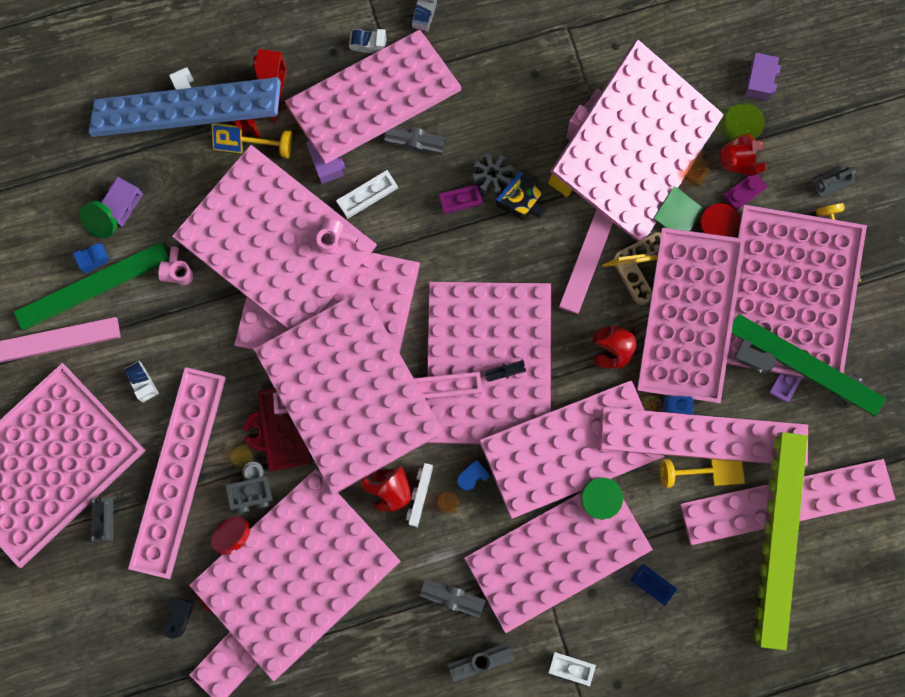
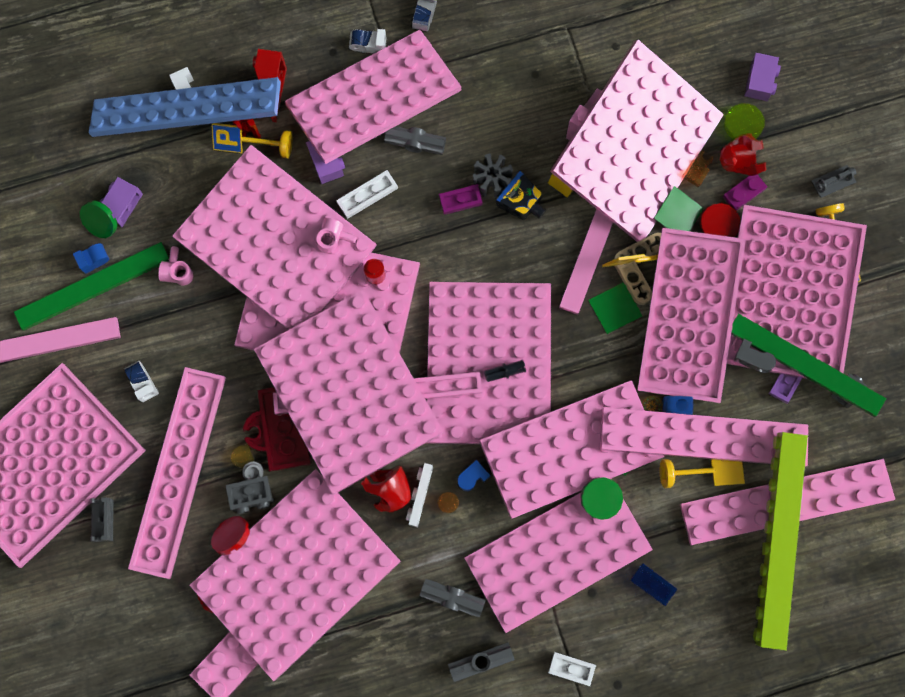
black leg [163,596,195,639] -> none
red piece [593,326,636,369] -> none
none -> red brick [364,259,386,285]
none -> green piece [589,282,642,334]

